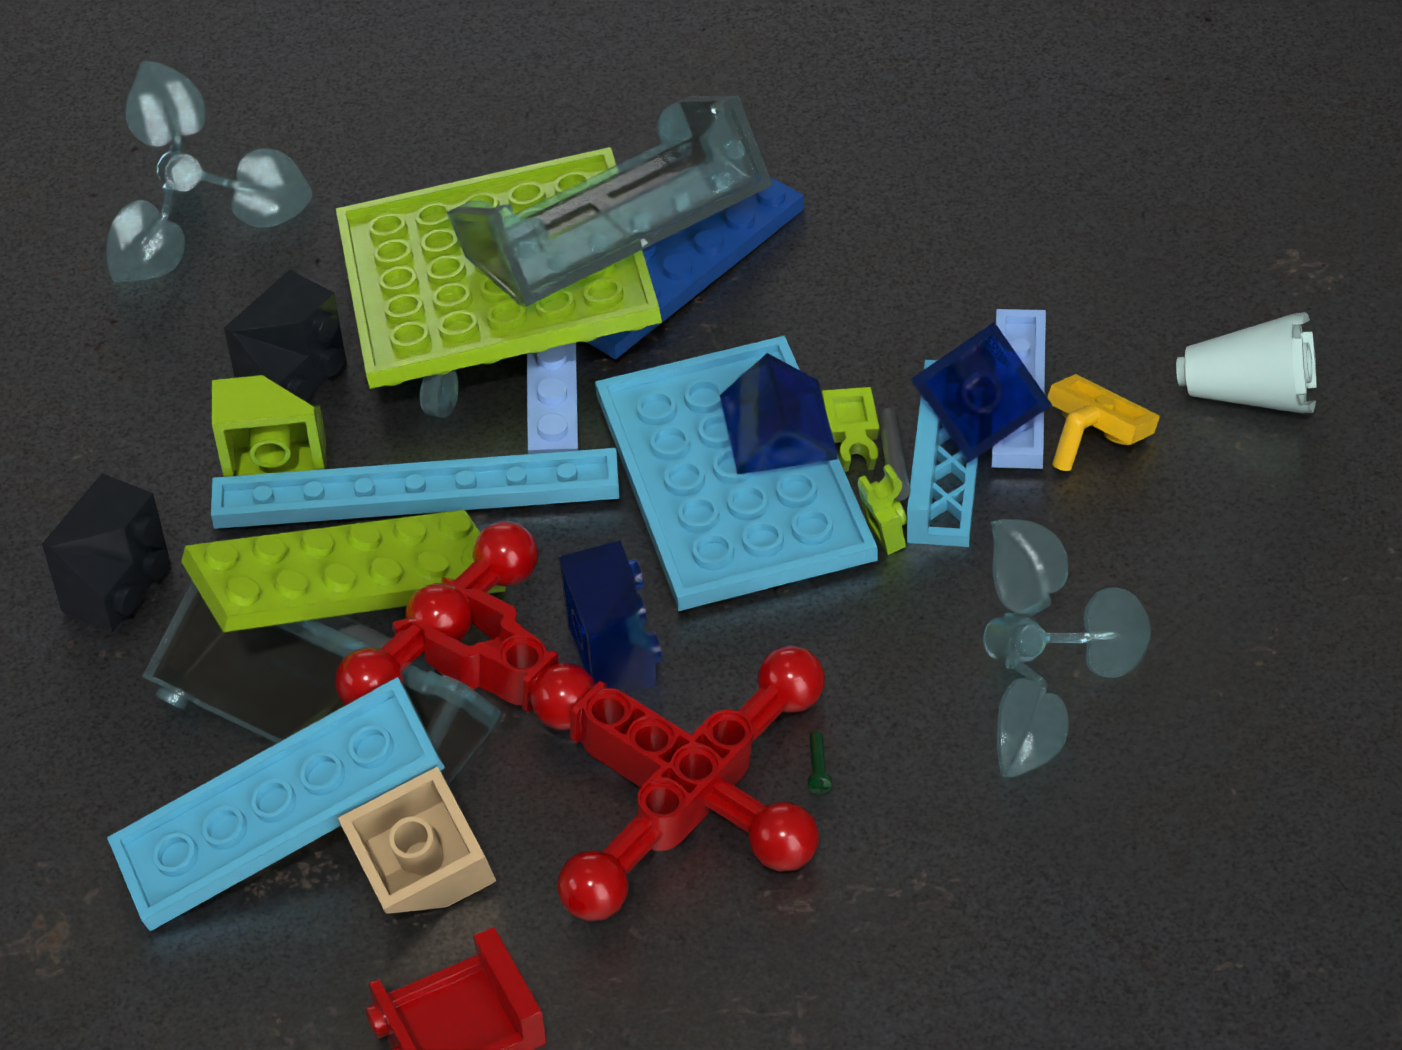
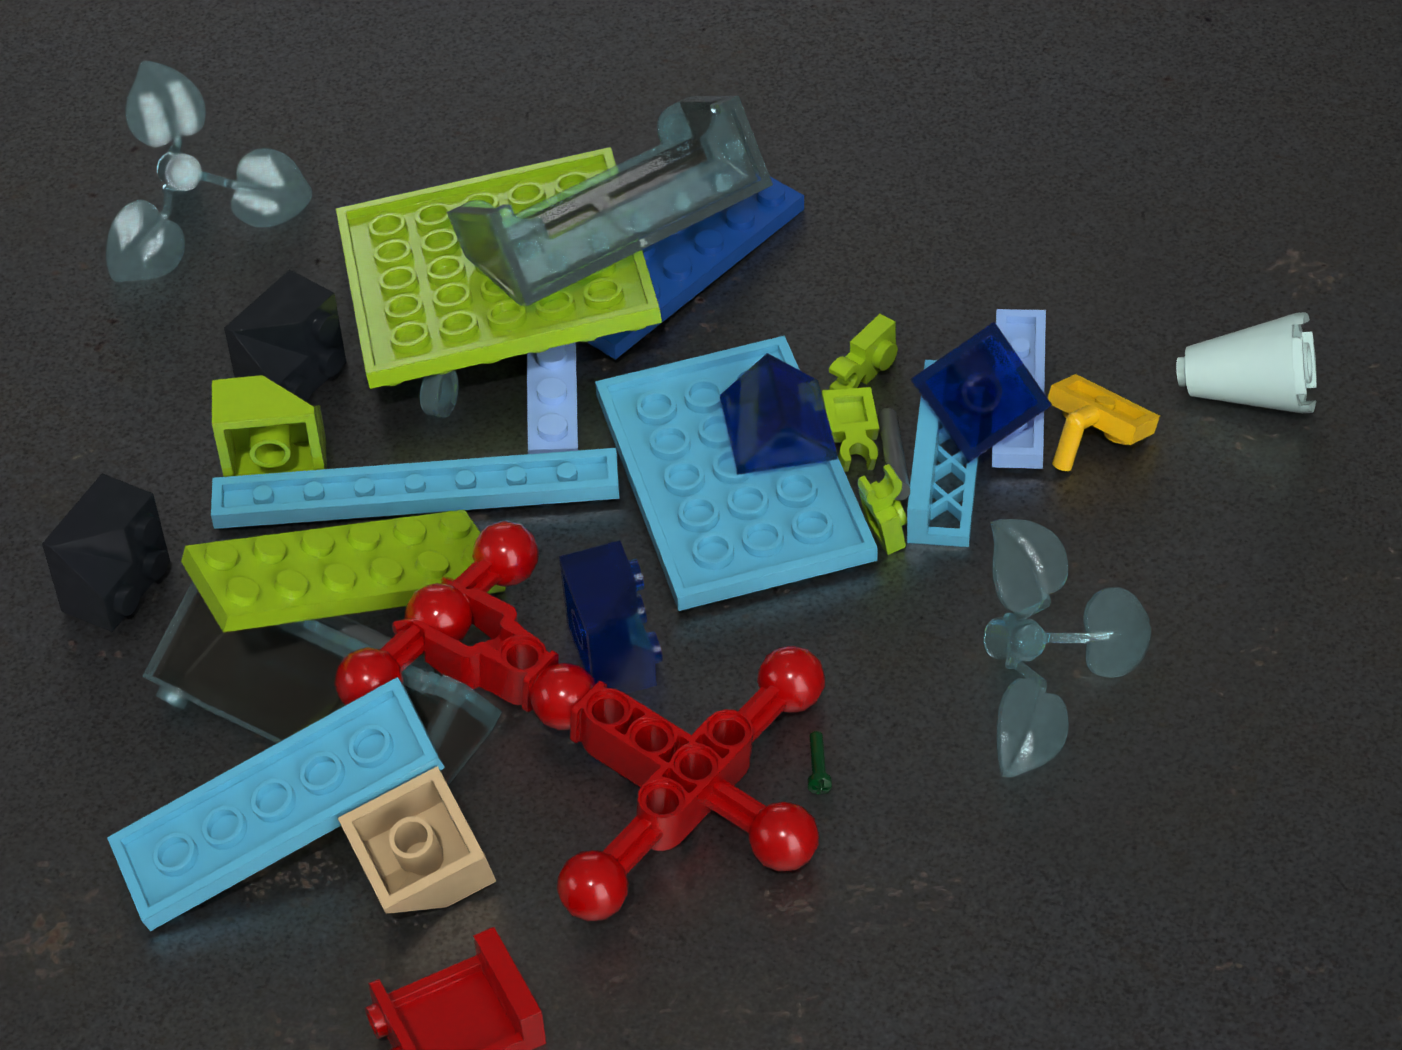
none -> lime plate [829,313,898,390]

